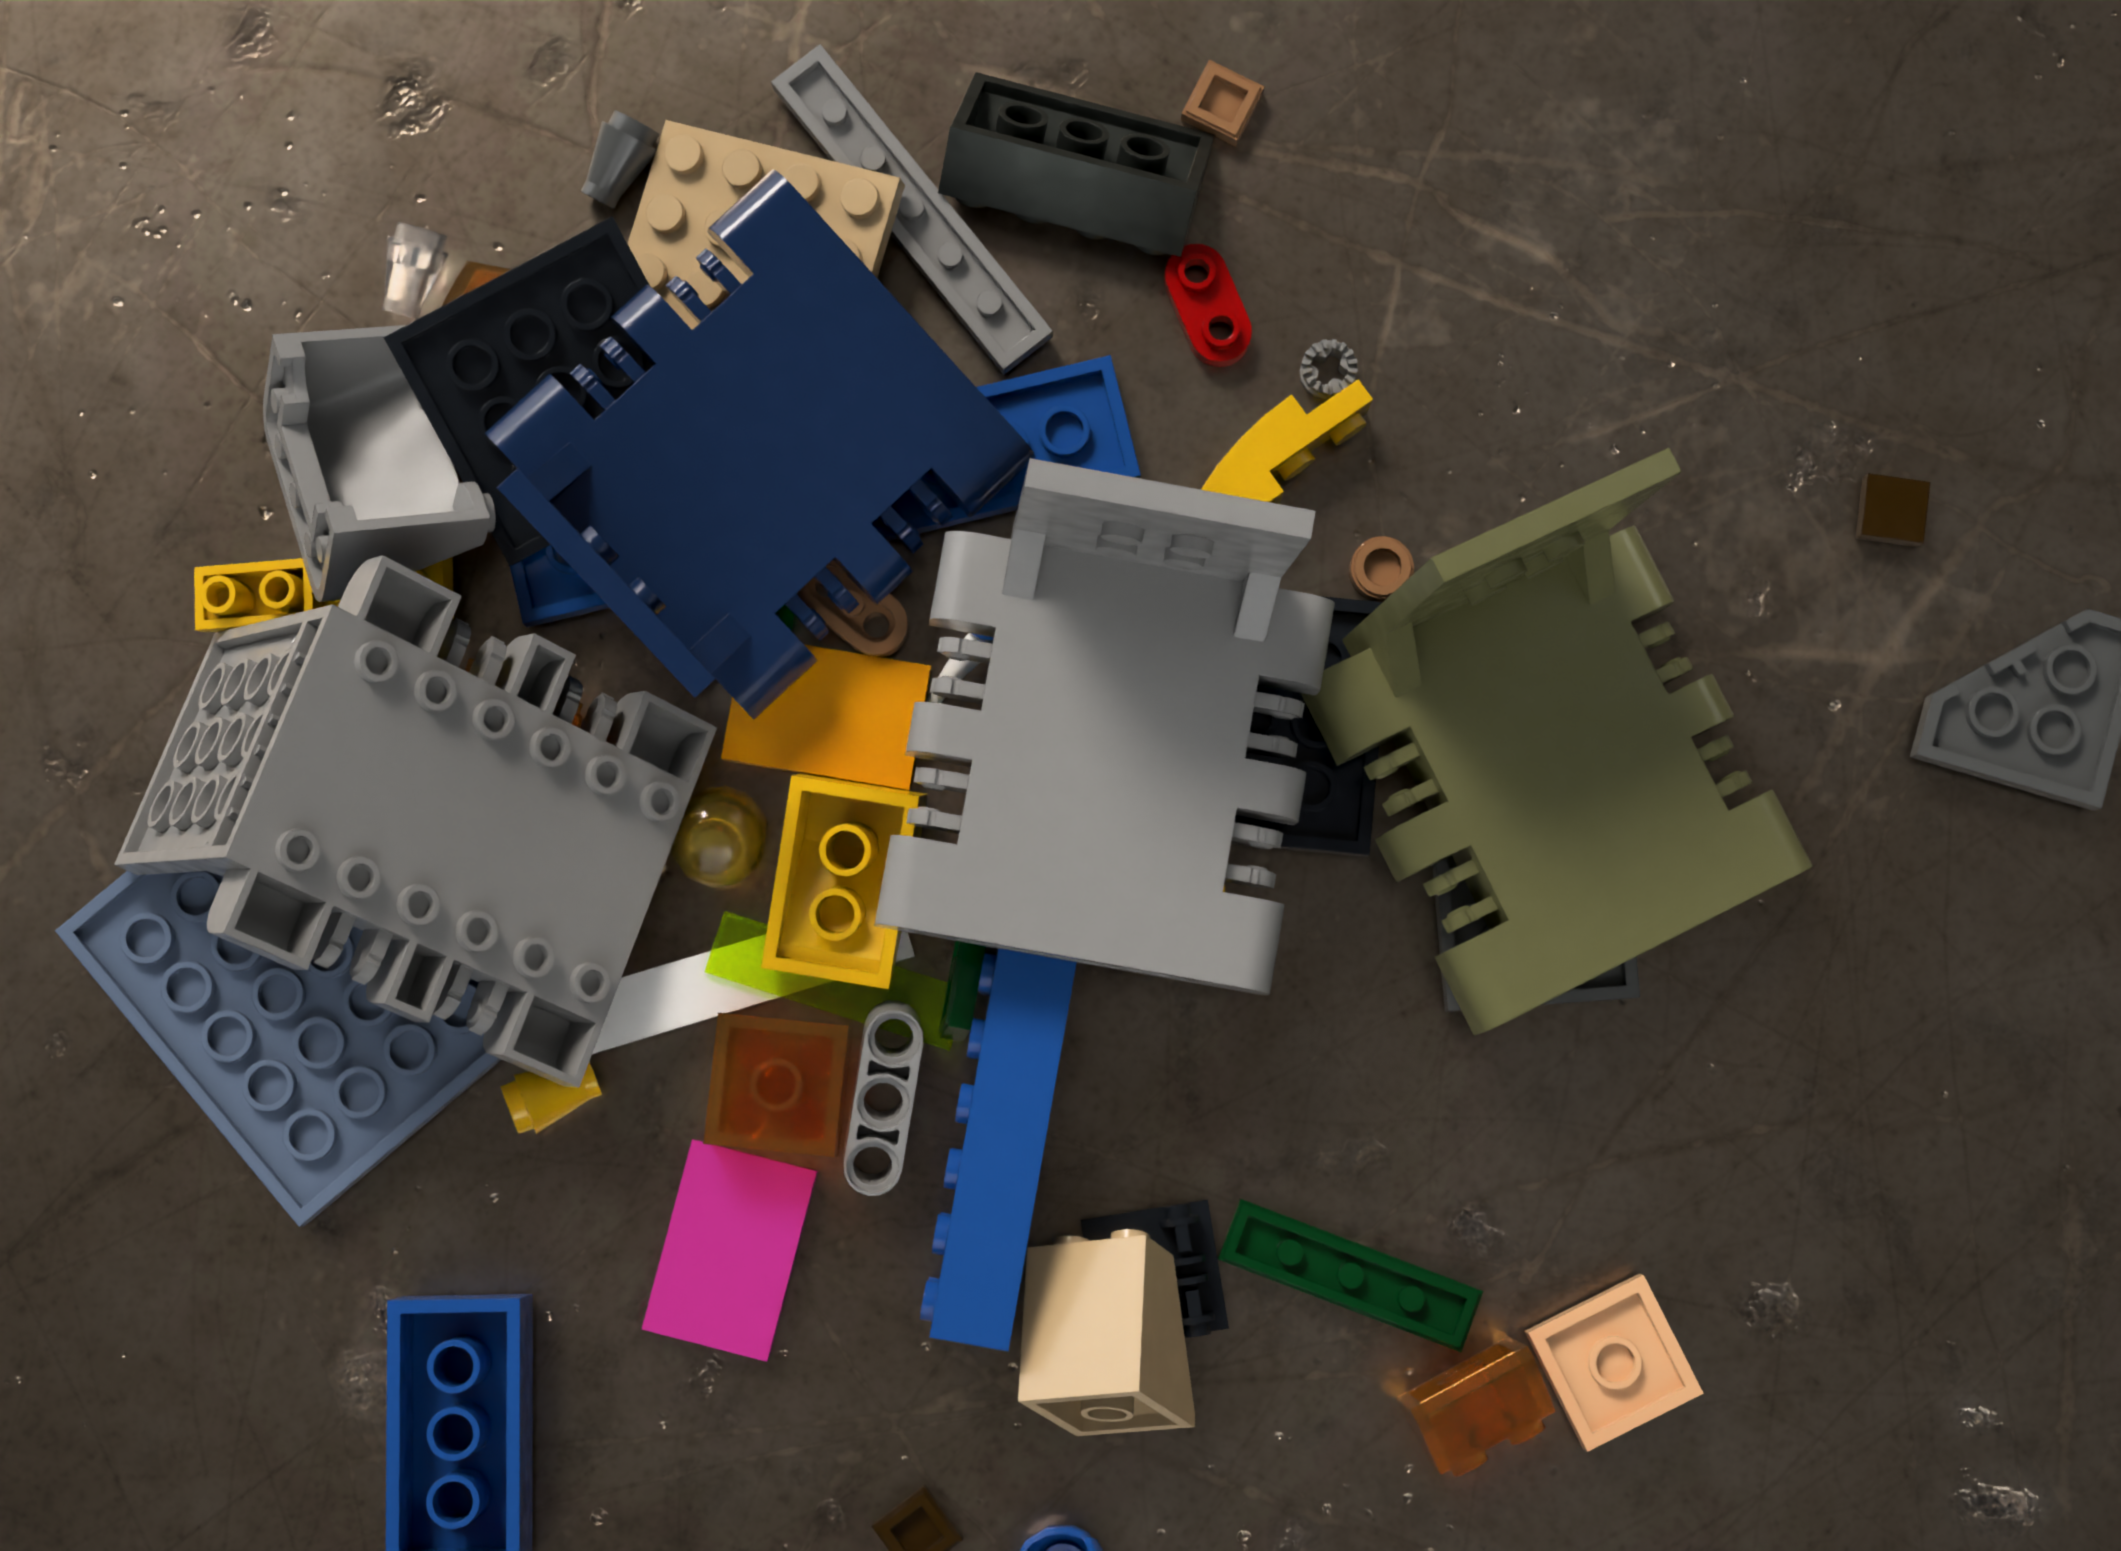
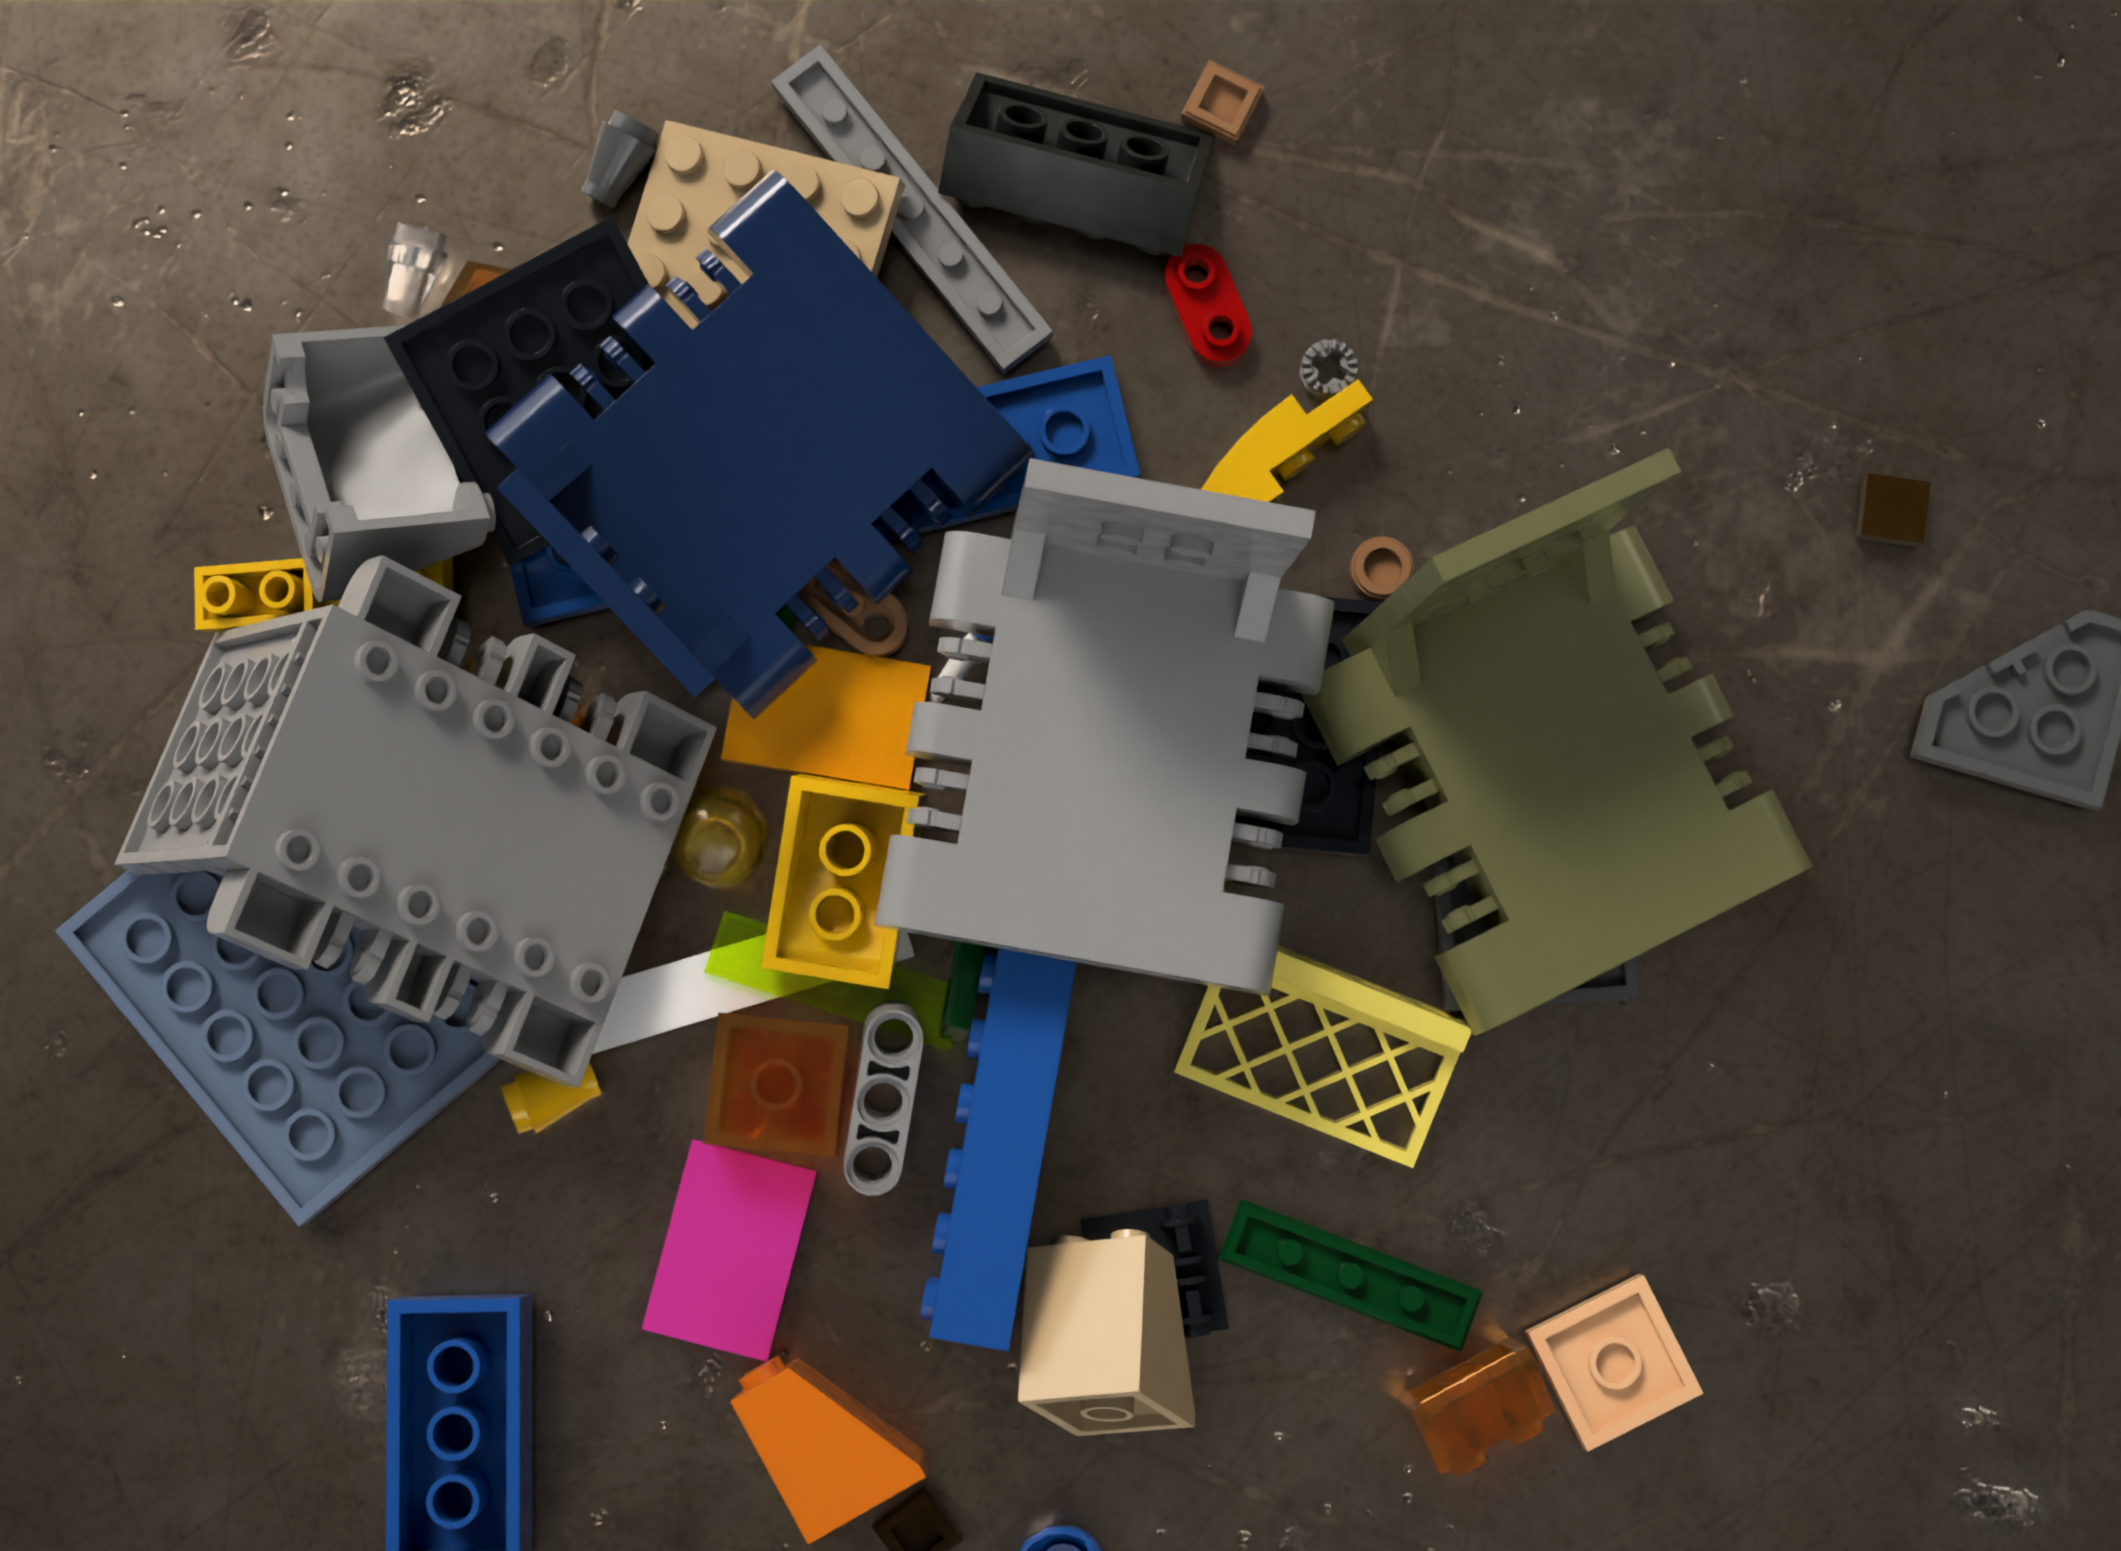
none -> orange slope [730,1355,931,1545]
none -> light yellow fence [1174,945,1472,1168]

